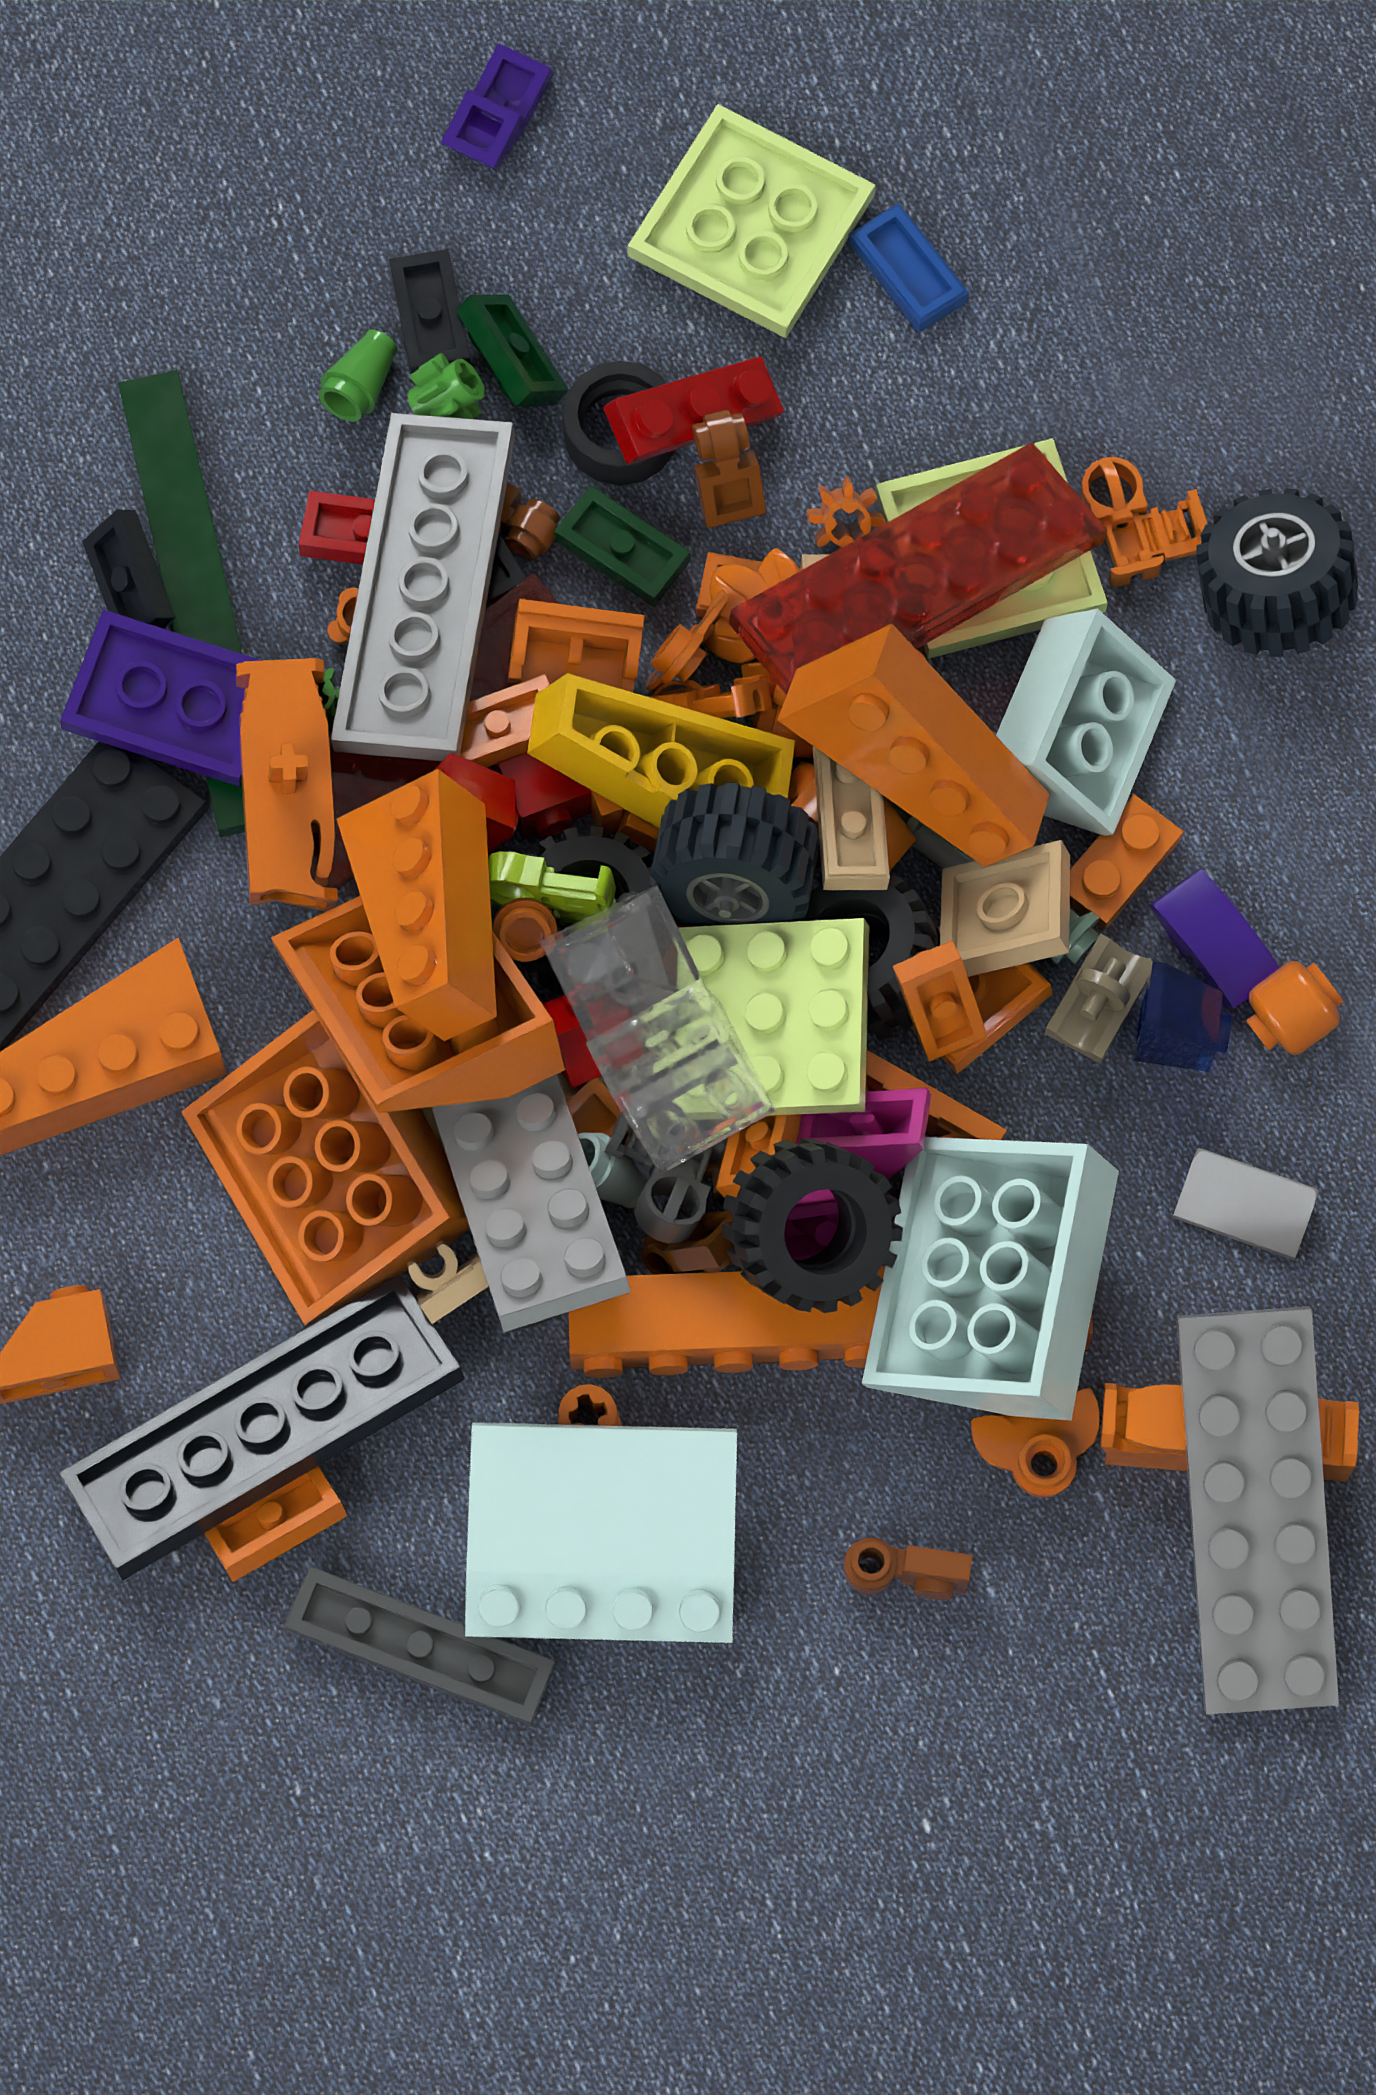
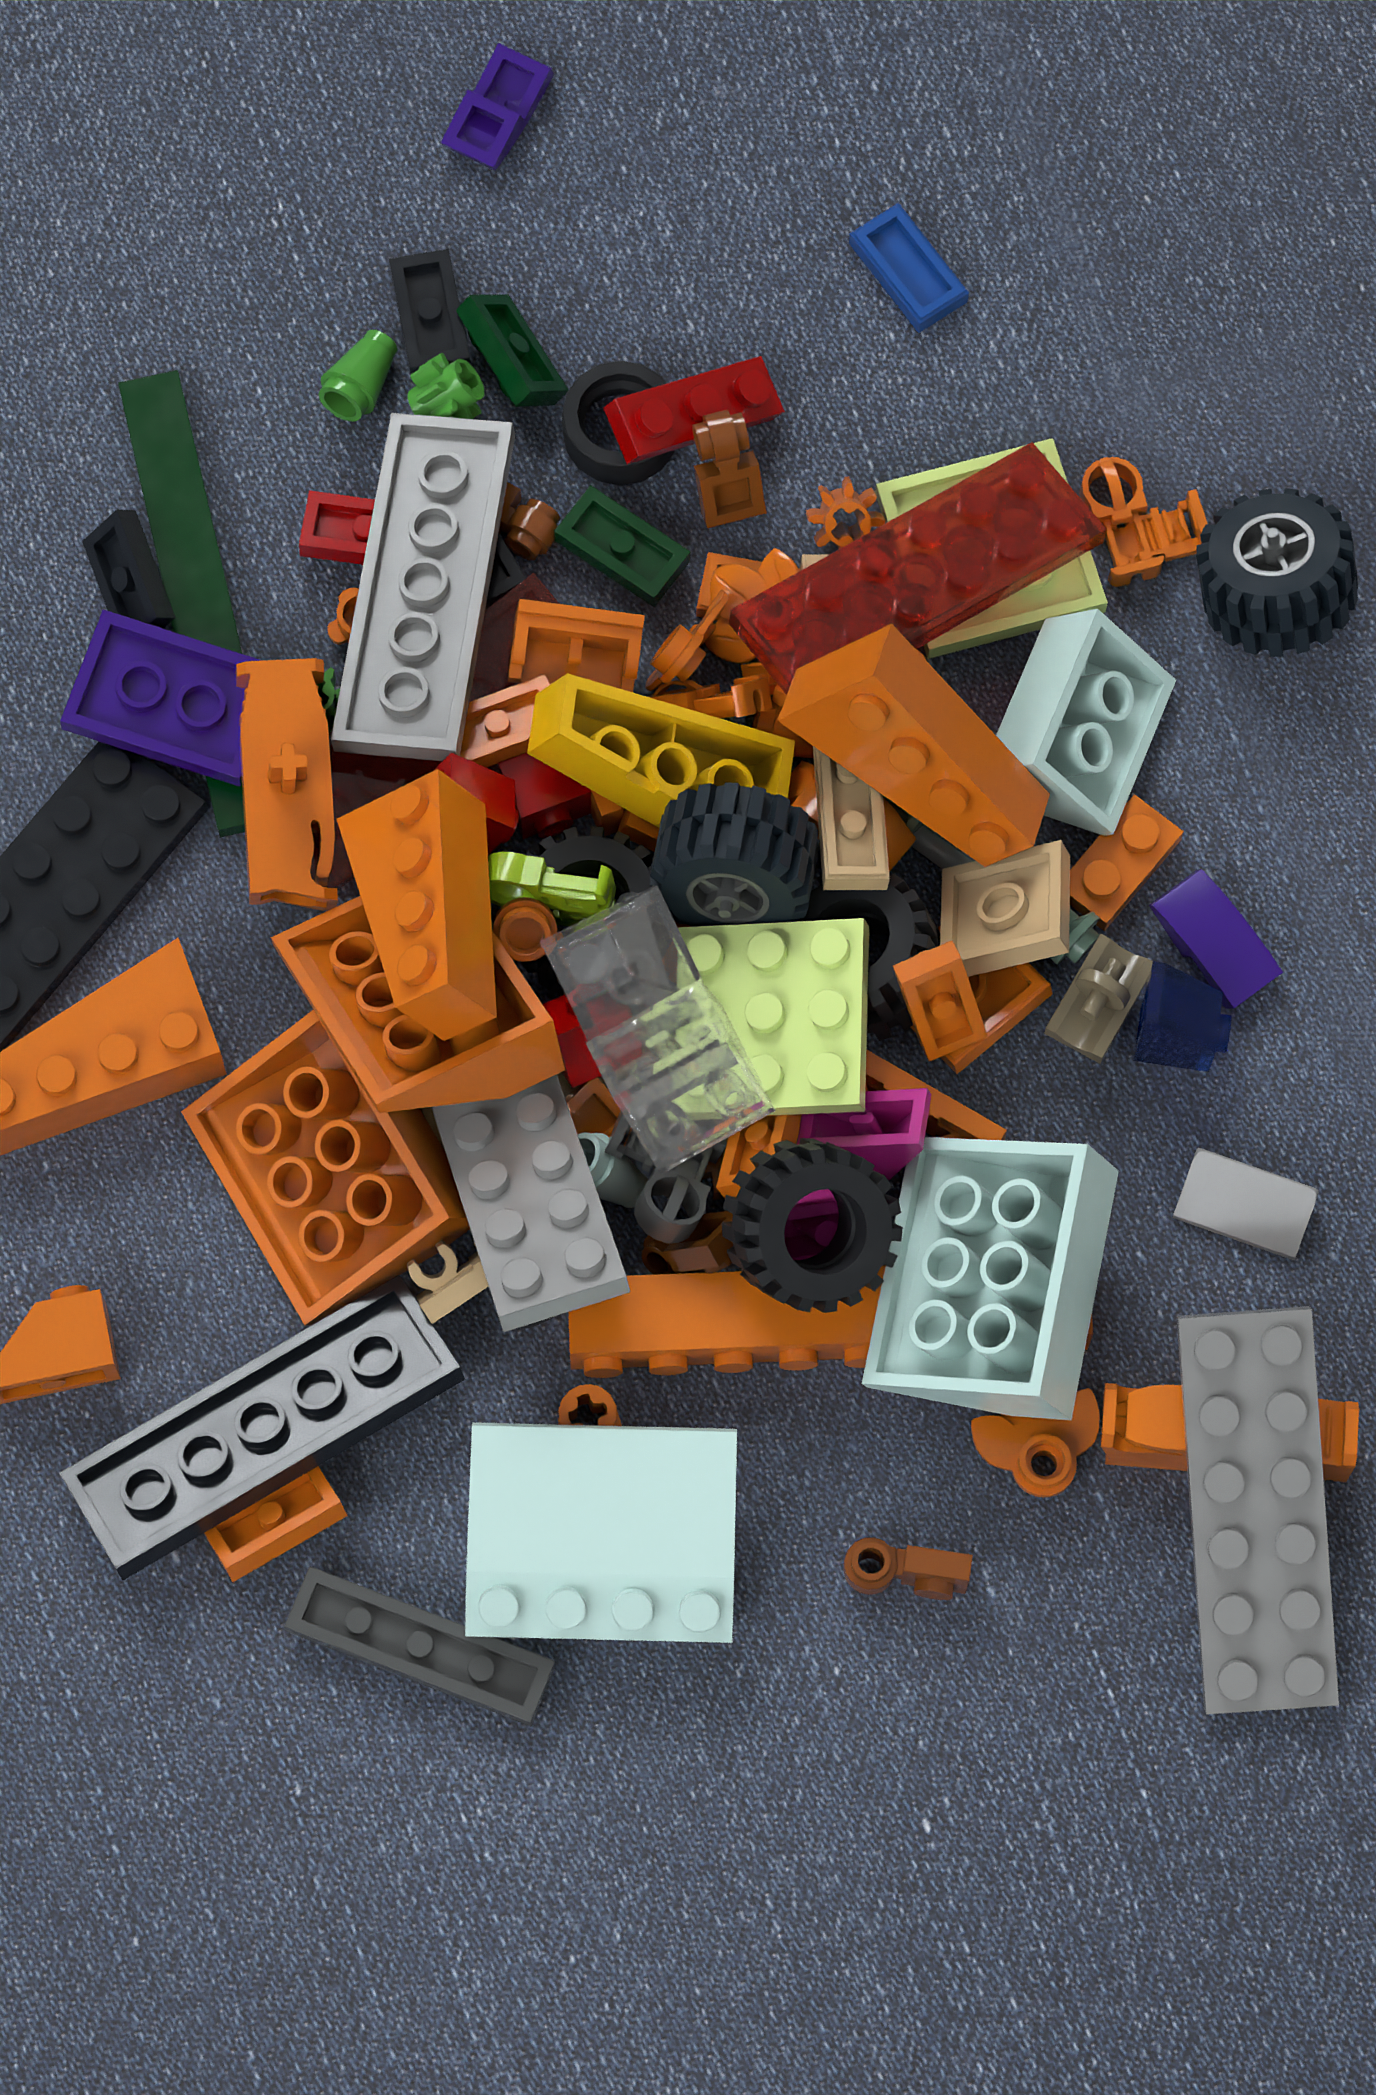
yellowish green plate [628,104,875,338] -> none
orange head [1246,961,1344,1055] -> none

